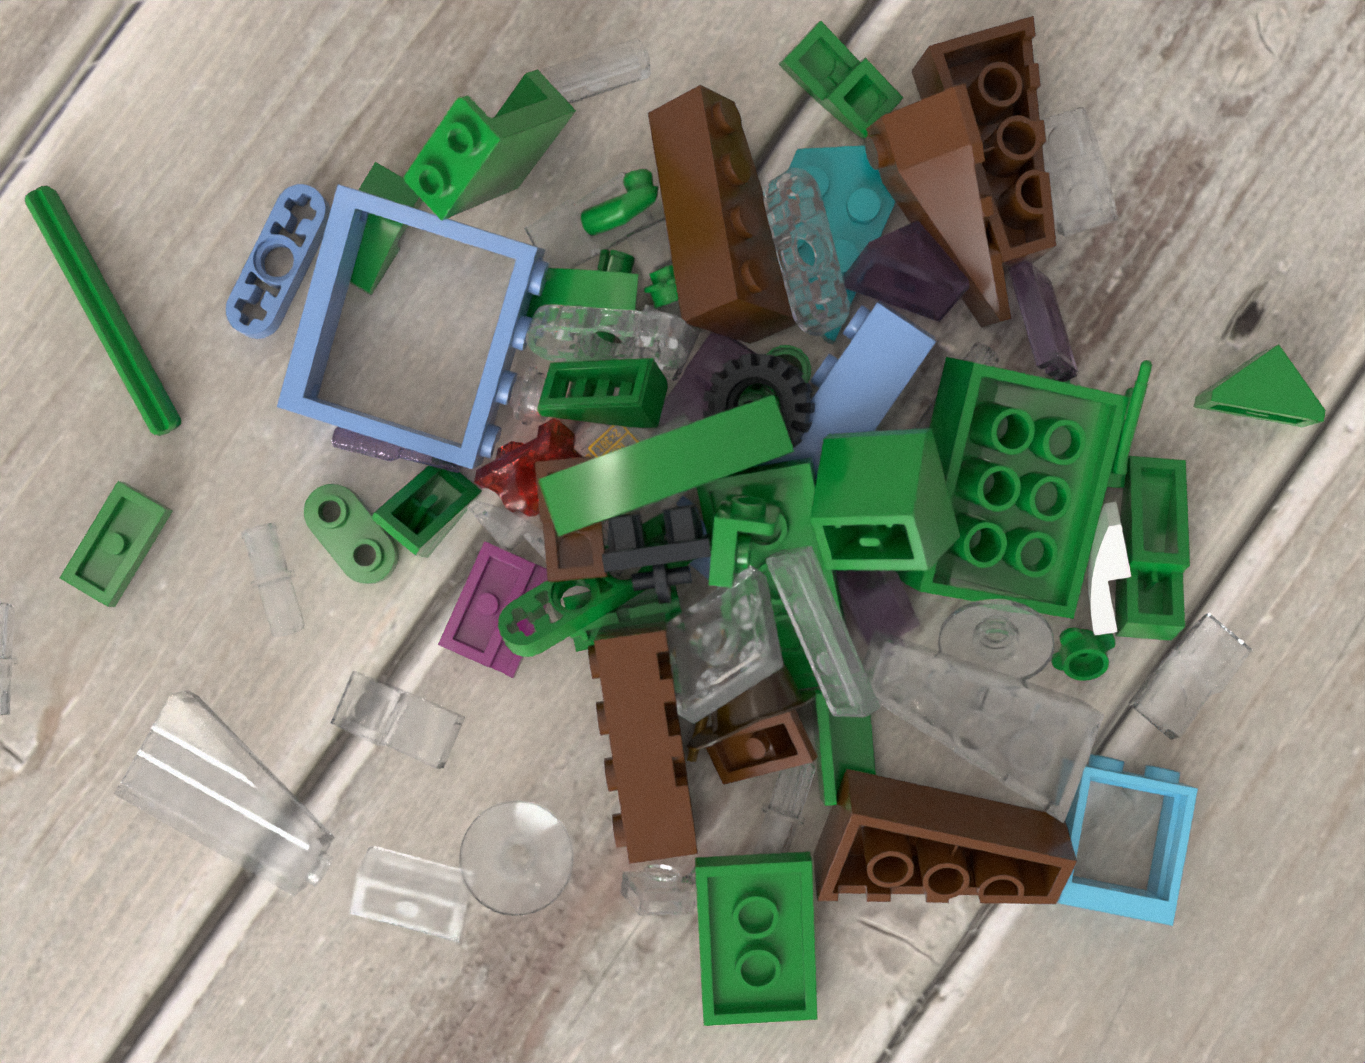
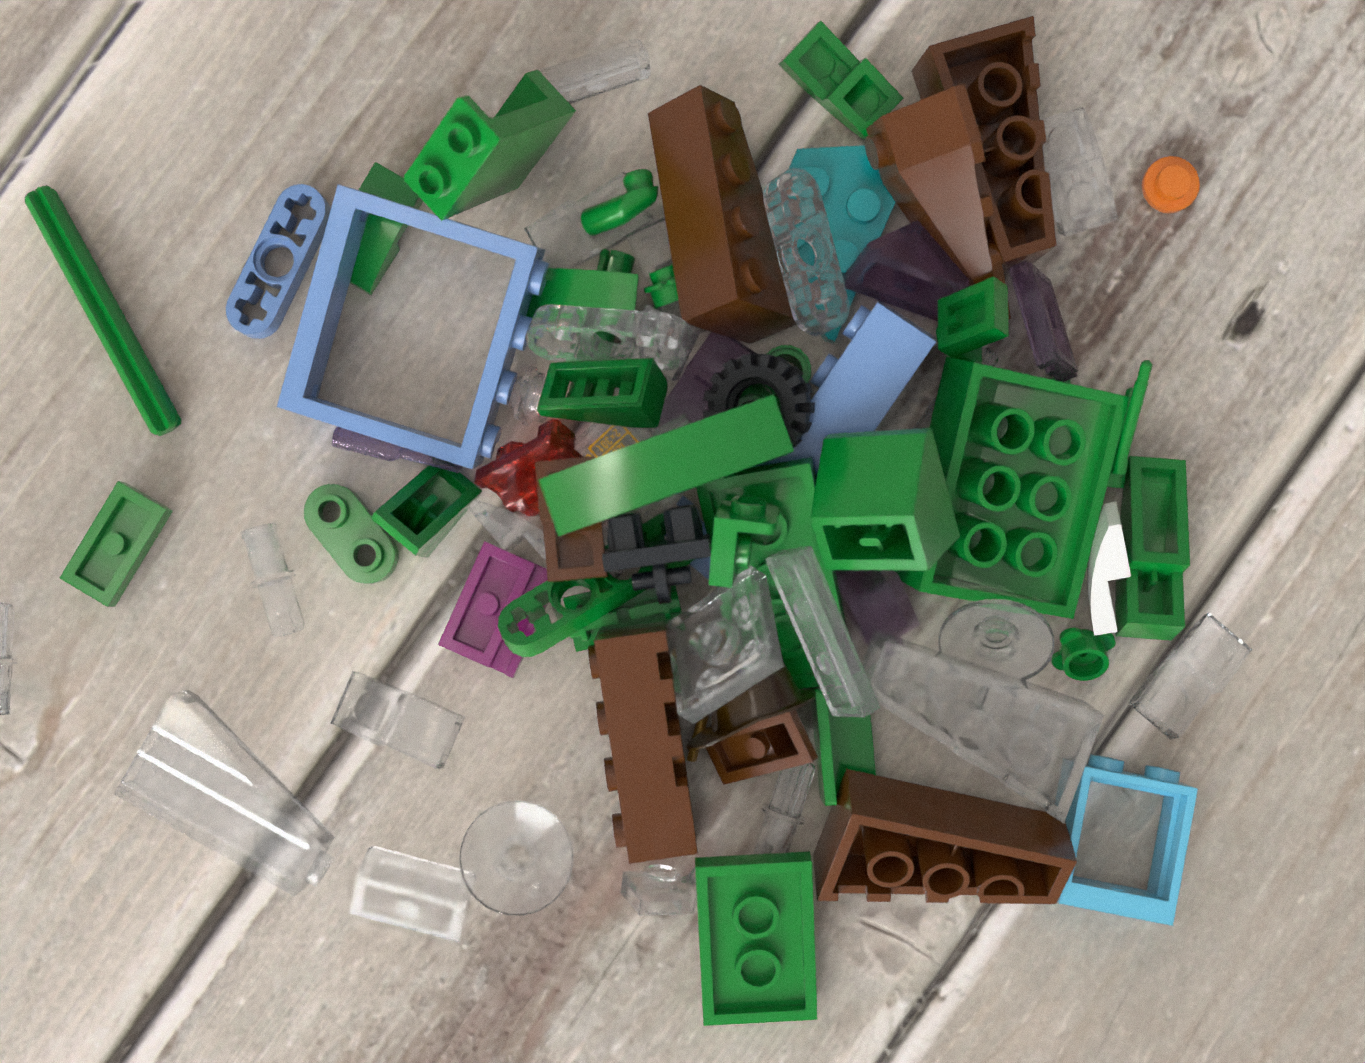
green slope [1194,344,1326,427] -> none
none -> green bracket [936,276,1009,364]
none -> orange plate [1142,156,1200,213]

